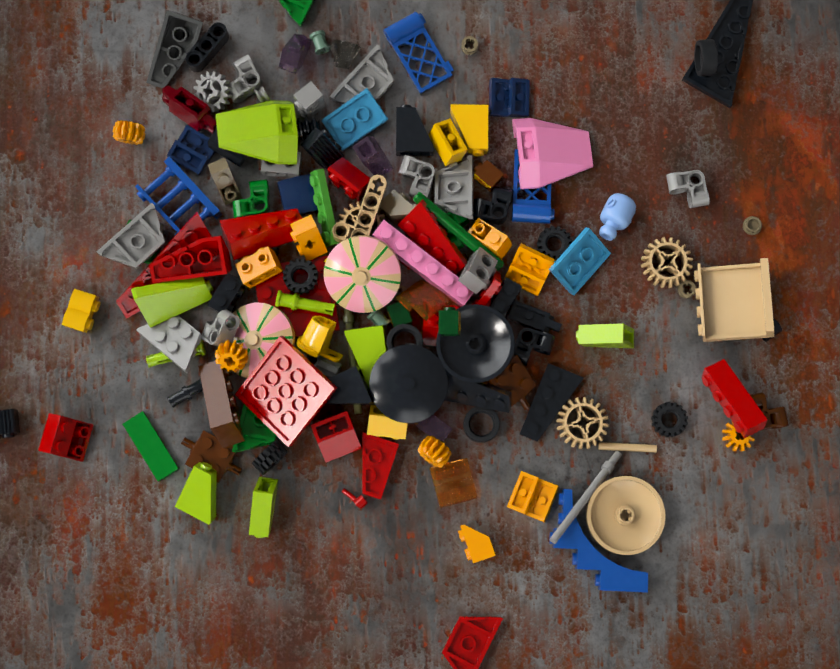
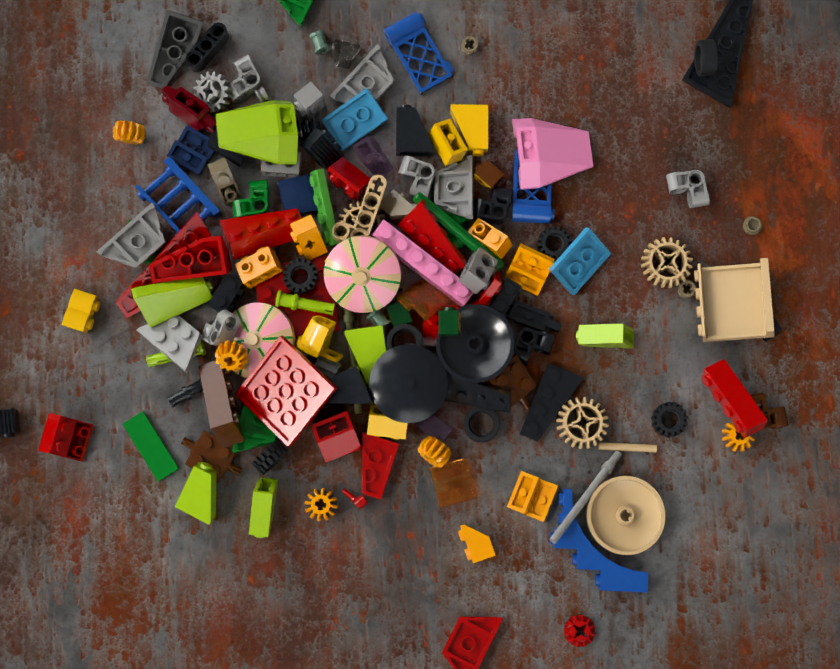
clear purple slope [278,34,312,74] -> none
dark blue slope [489,78,530,117] -> none
light blue piece [599,193,636,241] -> none
none -> light orange gear [305,488,338,521]
none -> red gear [564,615,596,647]

